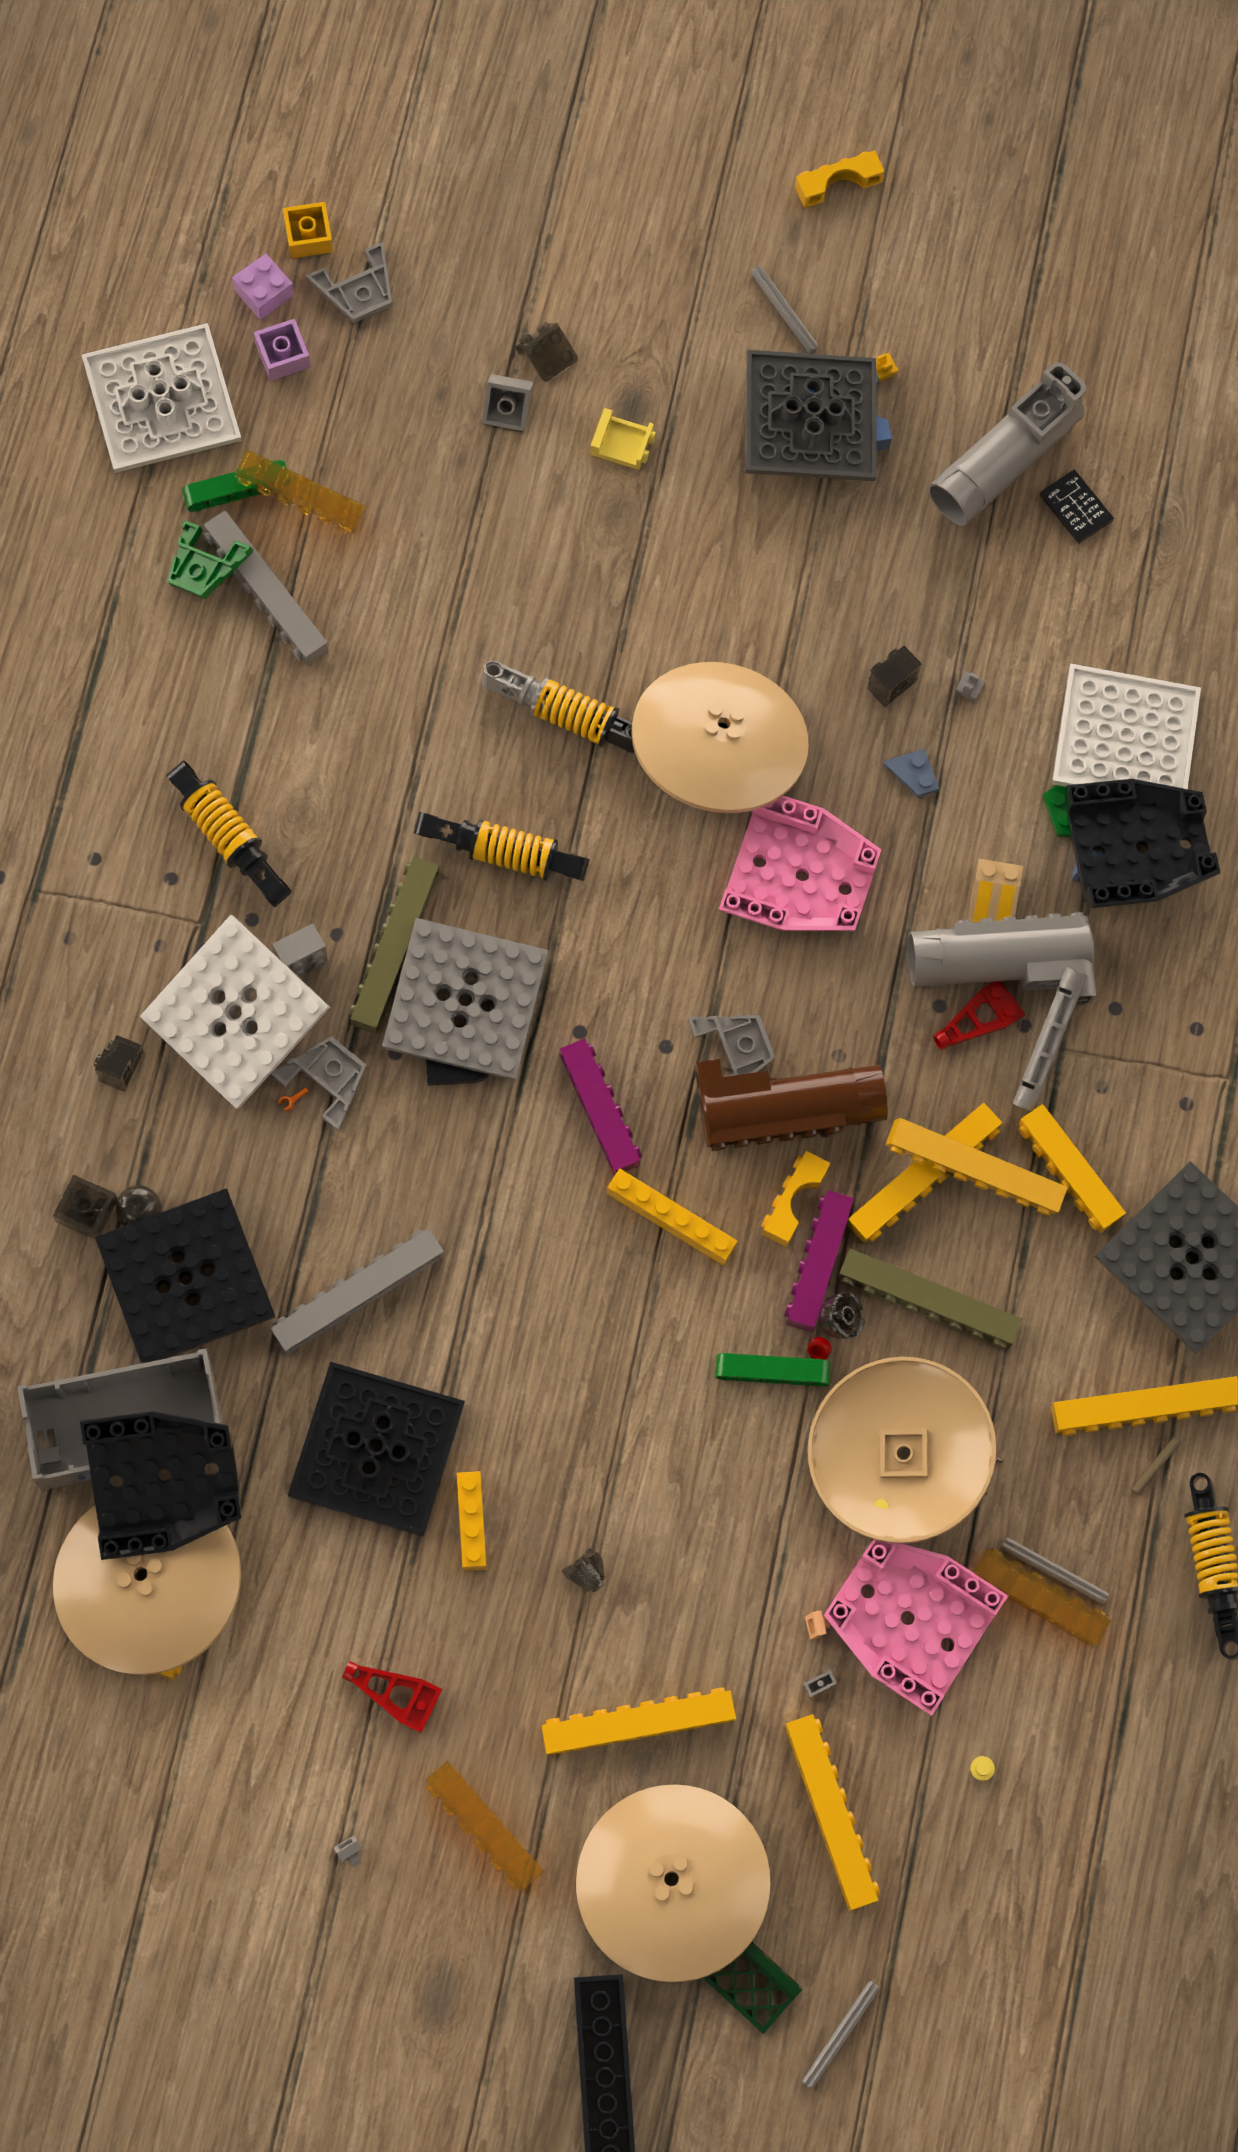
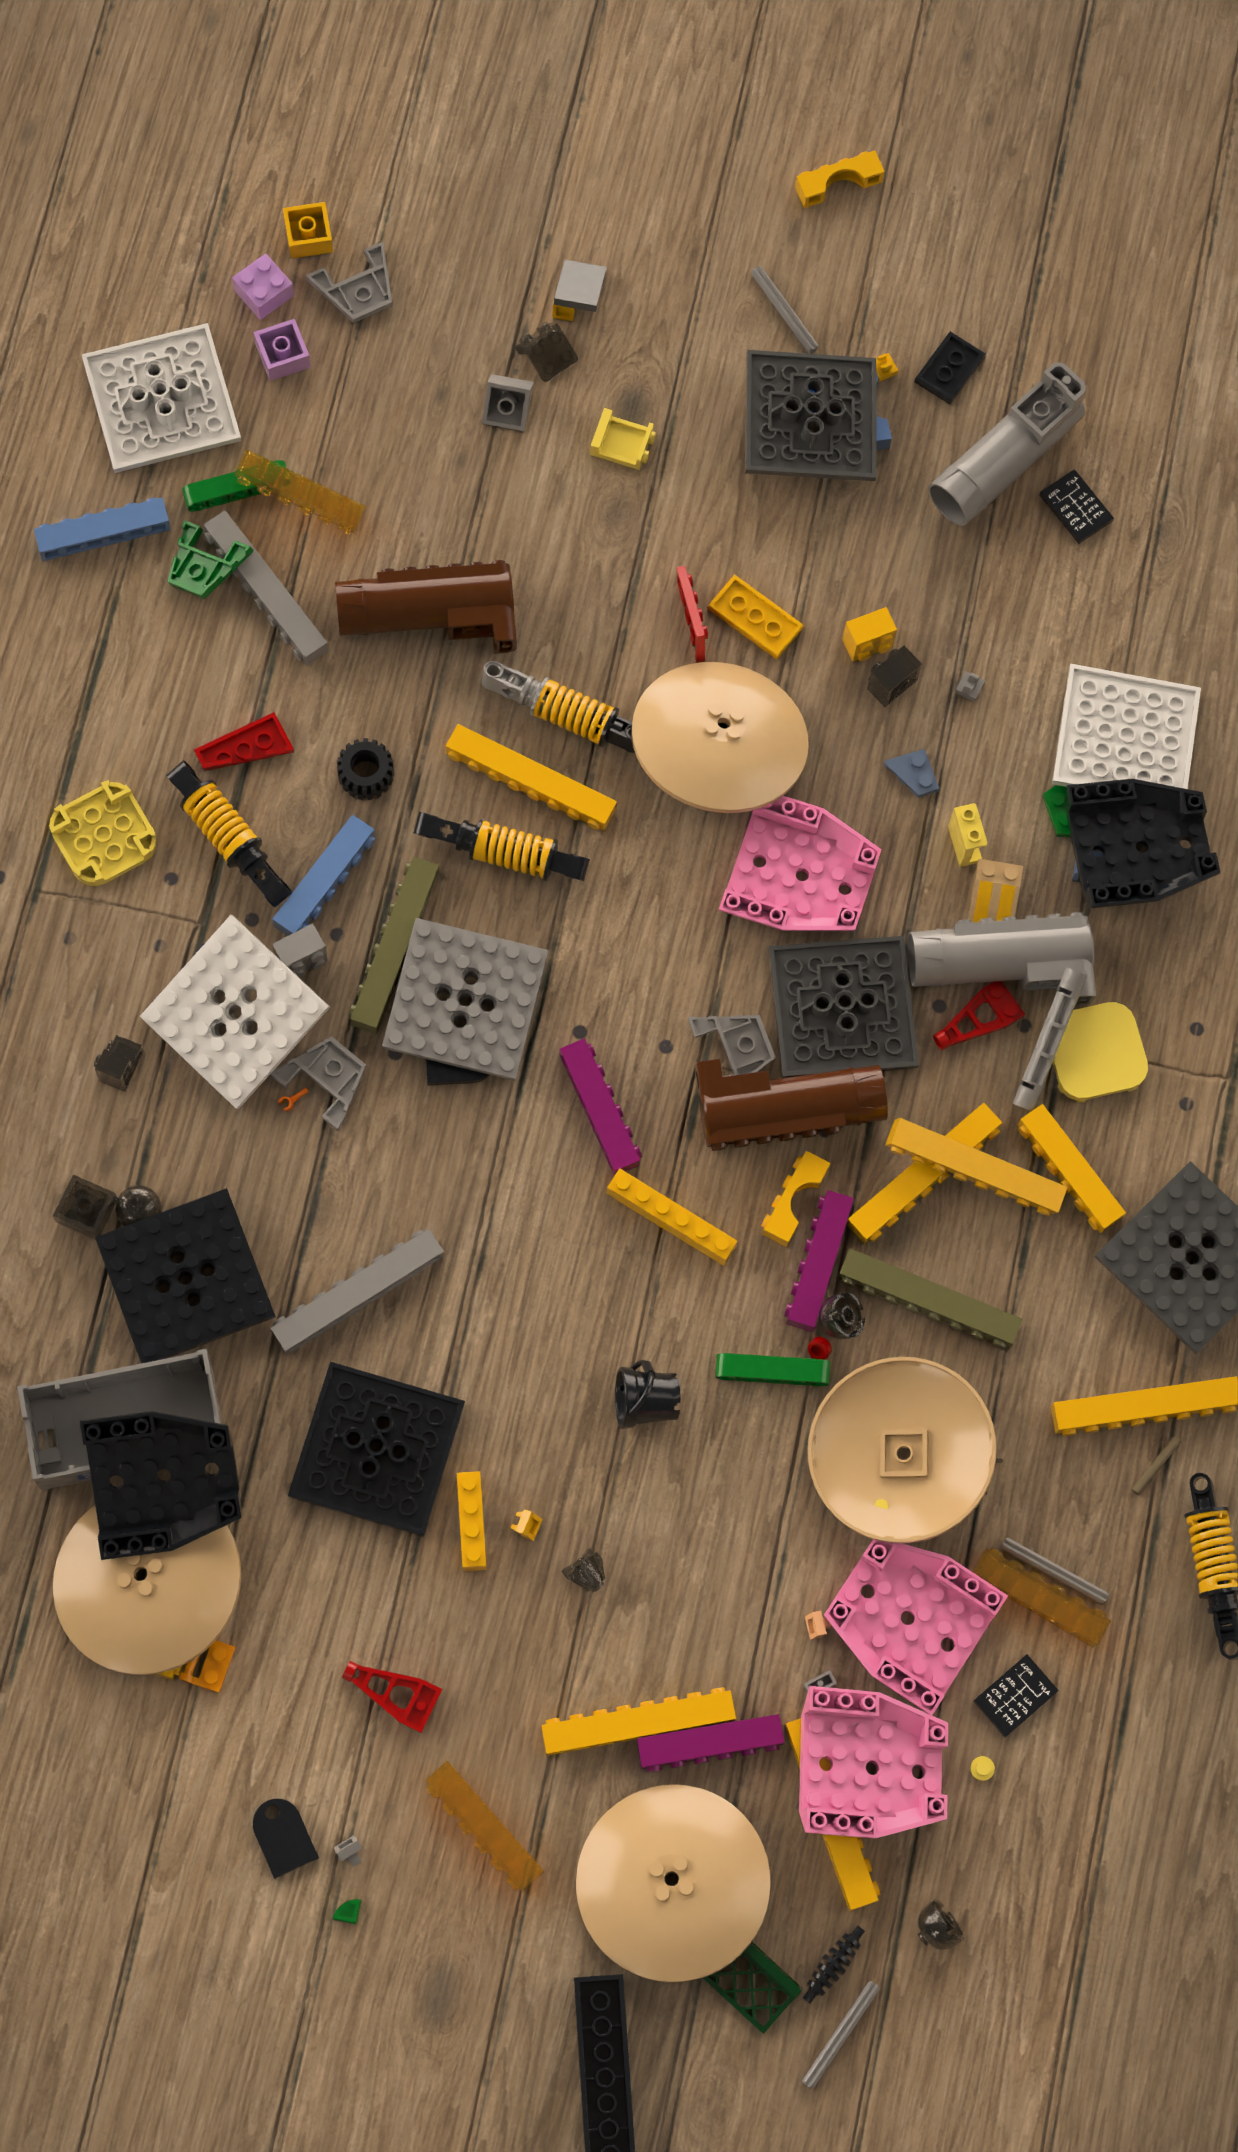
none -> medium blue brick [34,497,171,562]
none -> light yellow tile [49,780,157,886]
none -> light orange plate [179,1640,236,1694]
none -> red wing [194,712,294,771]
none -> black tile [253,1798,319,1879]
none -> medium blue brick [272,814,376,936]
none -> green tile [332,1899,362,1924]
none -> reddish brown piece [335,560,517,654]
none -> black tyre [337,738,394,800]
none -> yellow brick [445,724,617,831]
none -> yellow tile [511,1509,543,1541]
none -> yellow tile [552,302,575,321]
none -> tile [554,260,607,312]
none -> black piece [615,1360,681,1429]
none -> magenta brick [636,1714,785,1772]
none -> red wing [677,566,708,663]
none -> yellow tile [707,574,804,660]
none -> dark grey plate [768,936,919,1078]
none -> bright pink wedge [799,1686,948,1839]
none -> black piece [803,1925,865,2004]
none -> yellow brick [842,607,897,662]
none -> black tile [914,331,986,405]
none -> clear smoke cylinder [918,1899,964,1950]
none -> light yellow panel [948,803,987,867]
none -> black tile [973,1654,1059,1738]
none -> light yellow tile [1053,1002,1148,1103]

